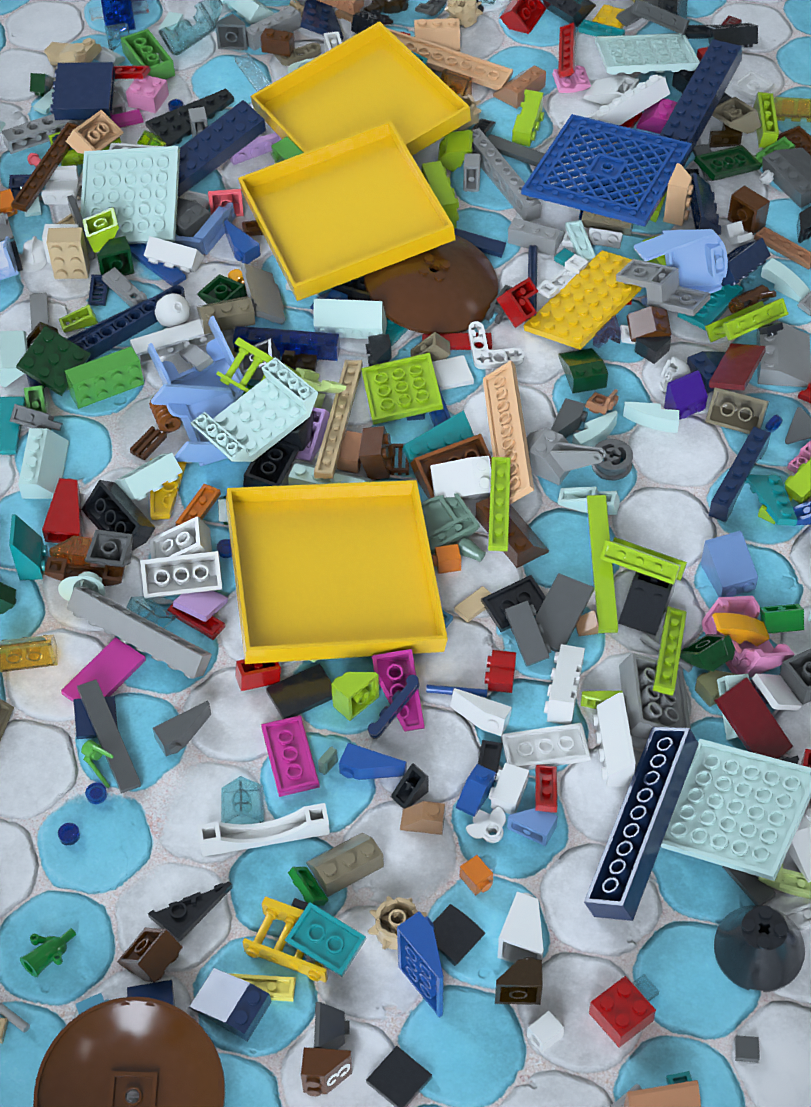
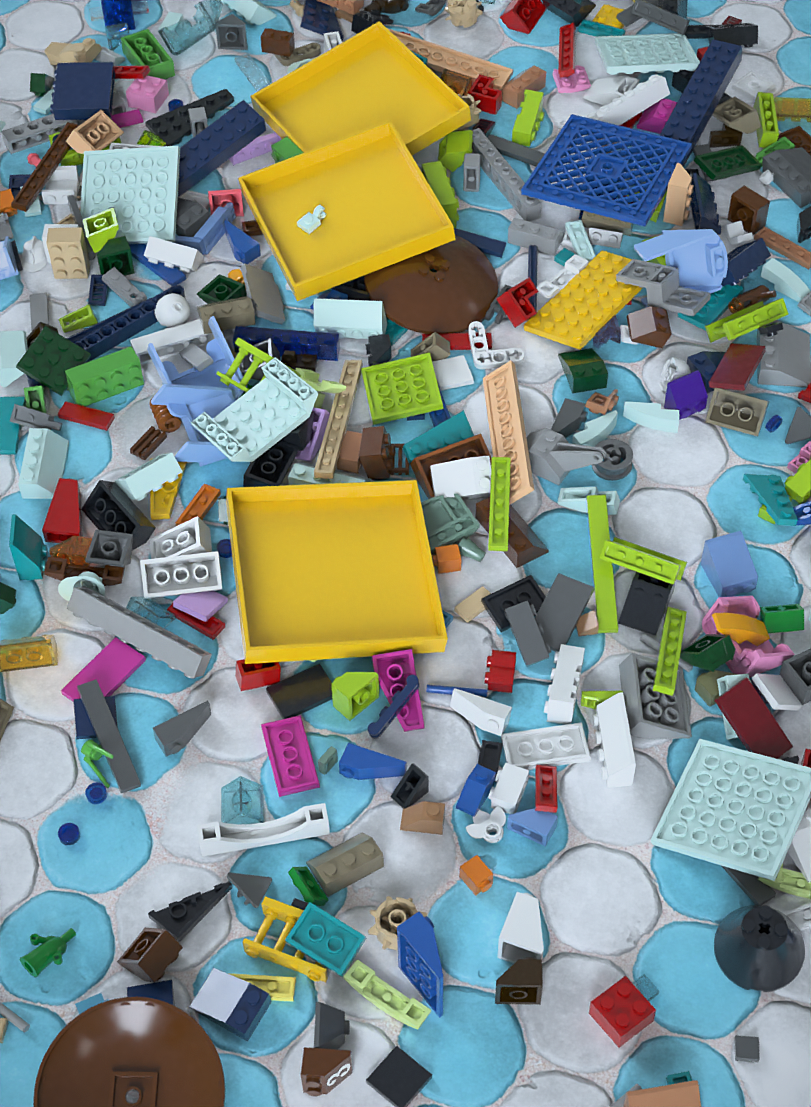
light grey slope [246,6,301,51] -> none
light nougat slope [414,18,460,52] -> none
black slope [432,904,485,966] -> none
white brick [527,1011,564,1053] -> none
dark blue brick [584,727,699,921] -> none
black slope [634,336,671,364] -> none
dark blue arch [708,427,771,522] -> none
none -> red tile [58,401,115,431]
none -> dark grey piece [227,872,272,908]
none -> light aqua plate [297,205,327,234]
none -> yellowish green slope [344,959,431,1030]
none -> red brick [467,74,502,115]

